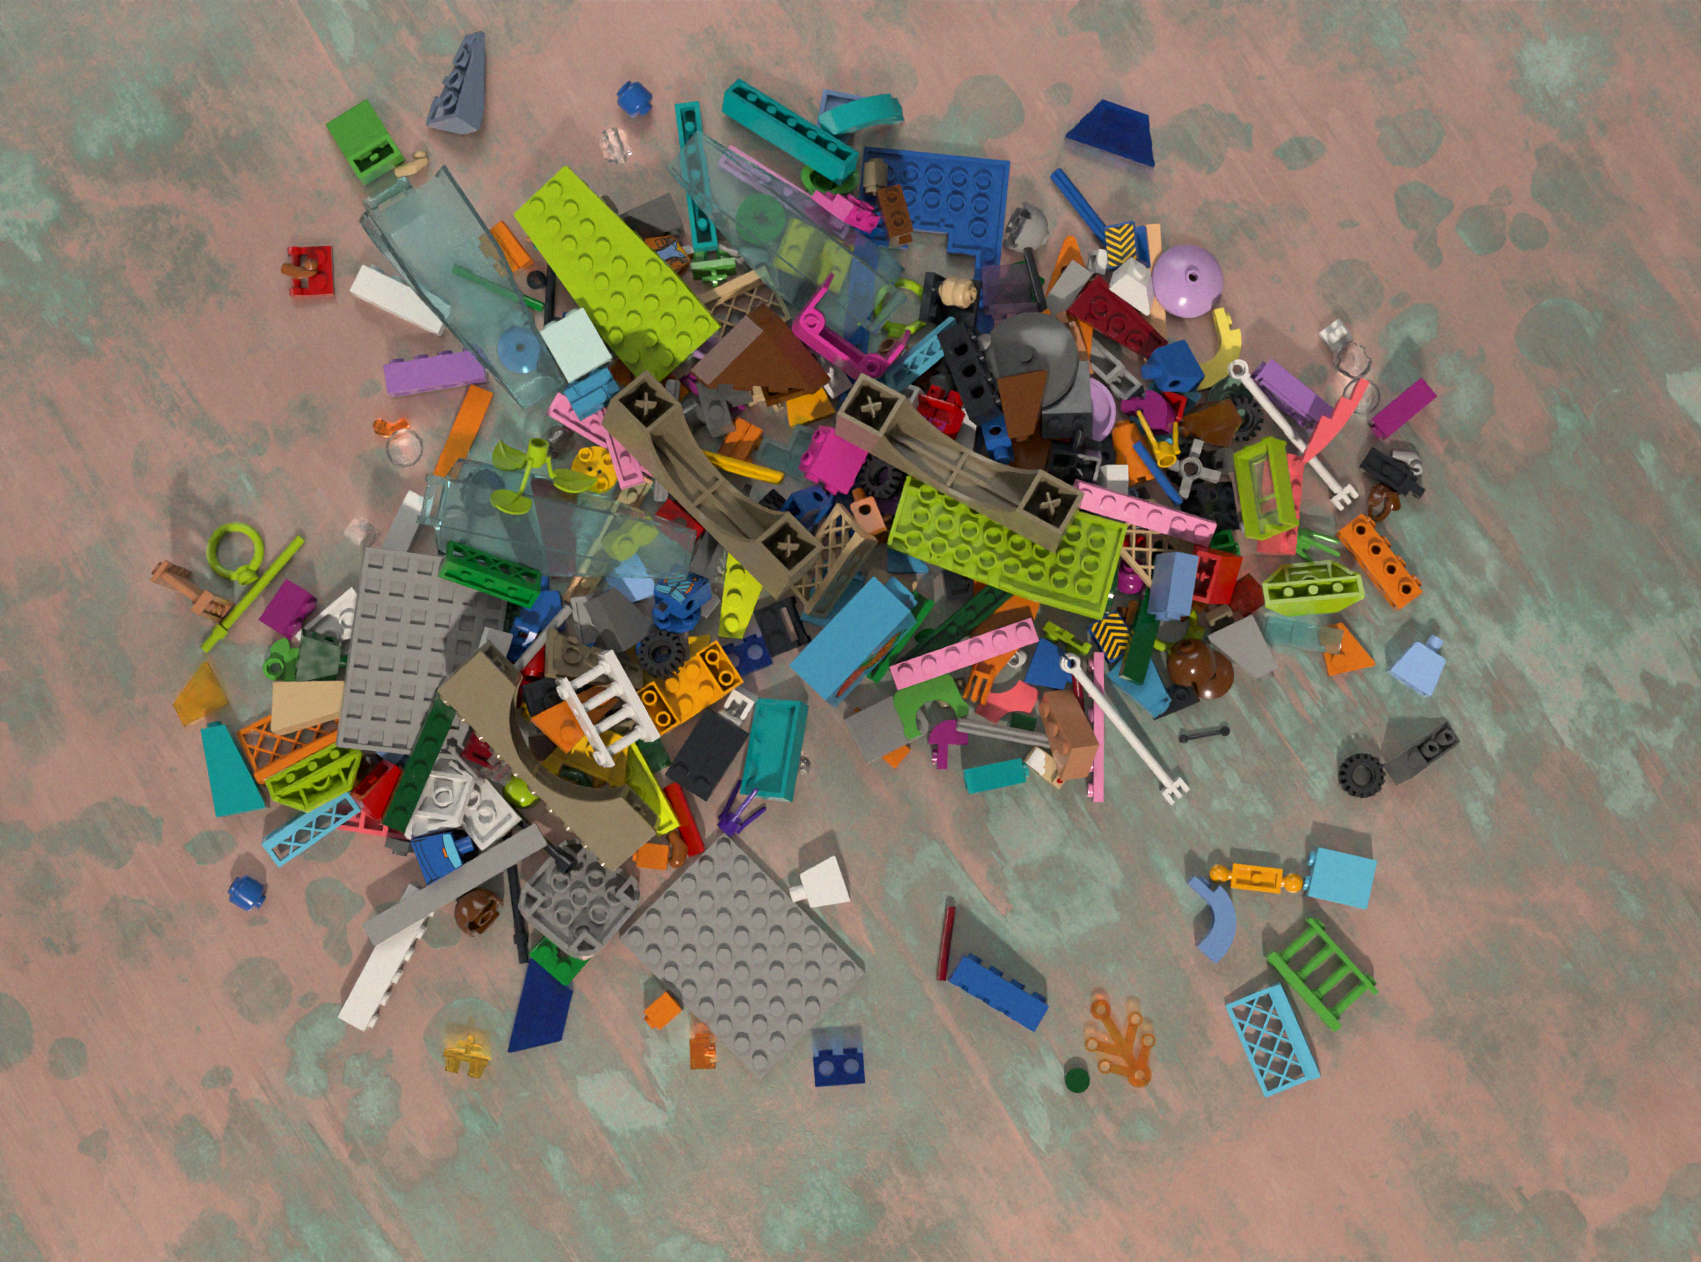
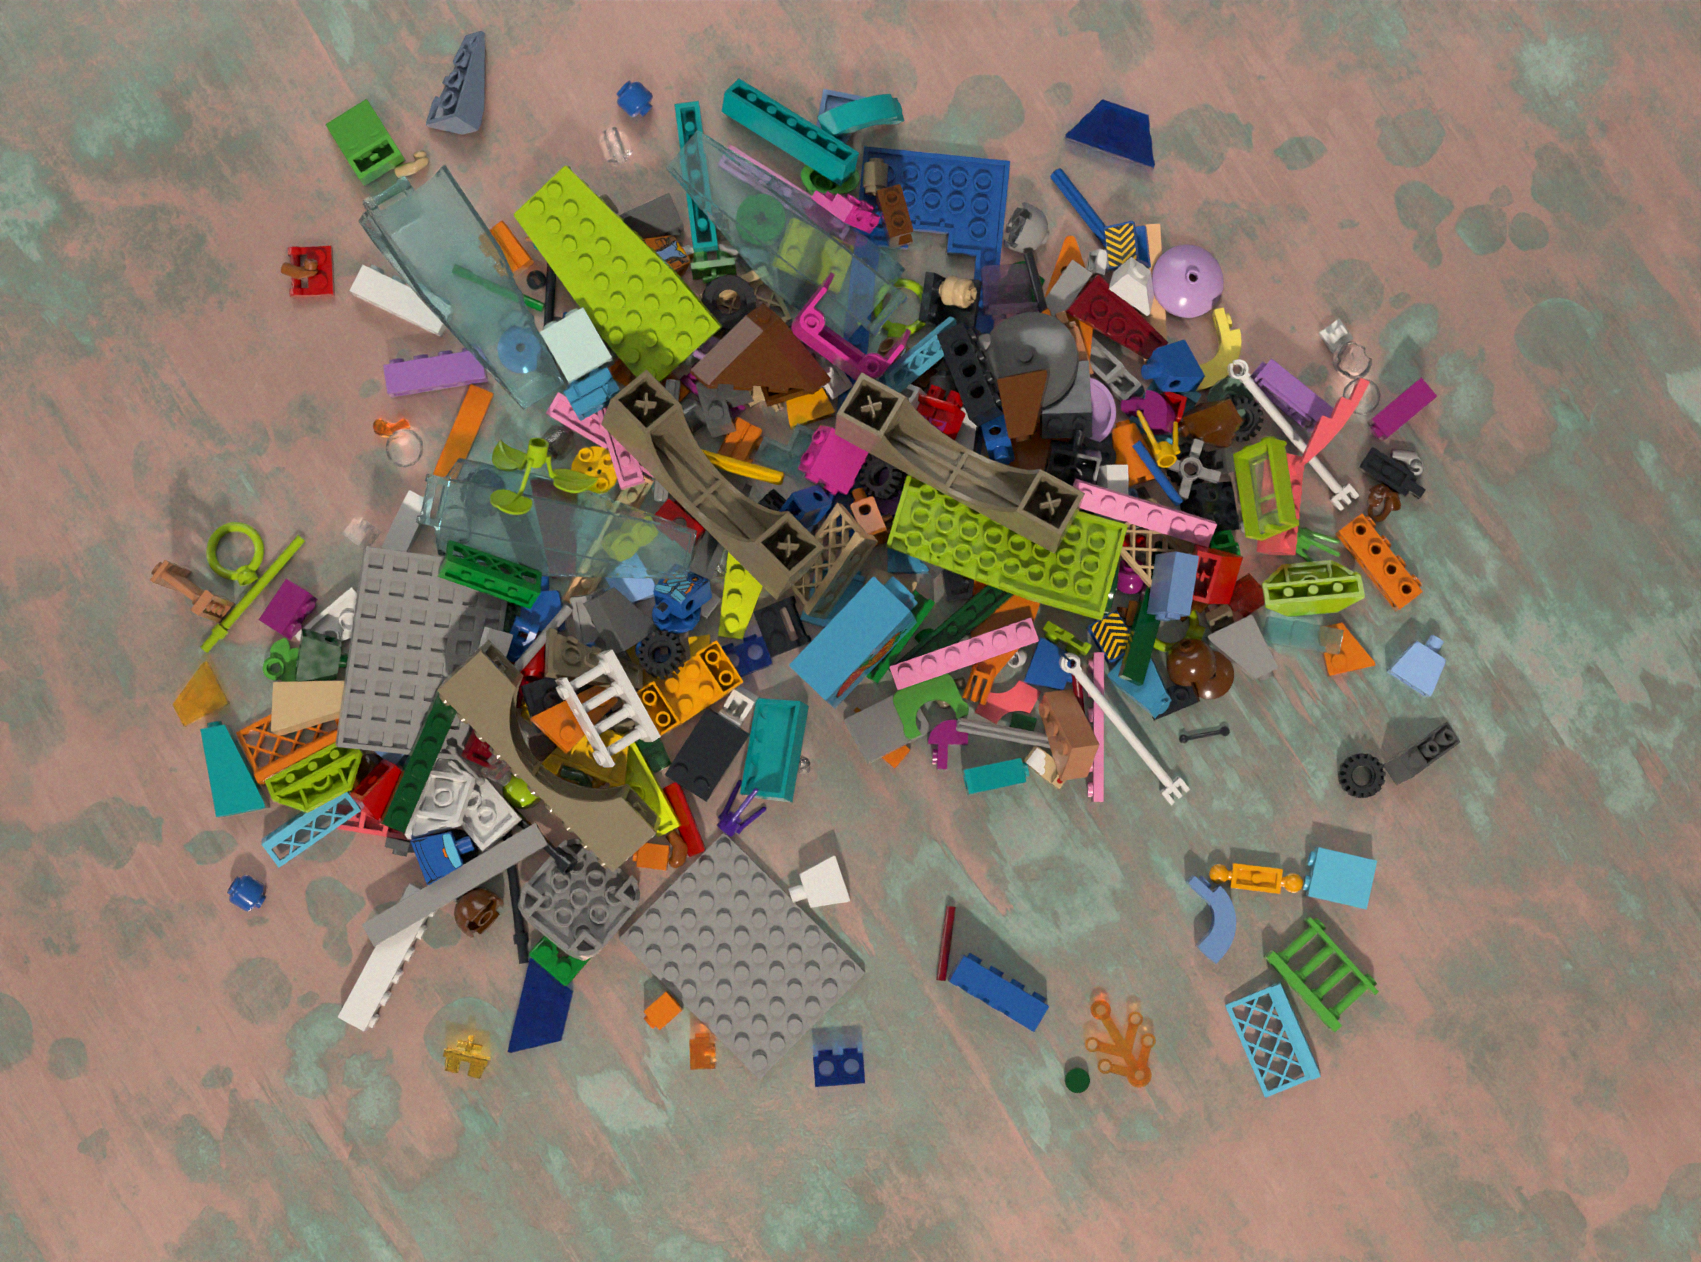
none -> black tyre [701,275,756,329]

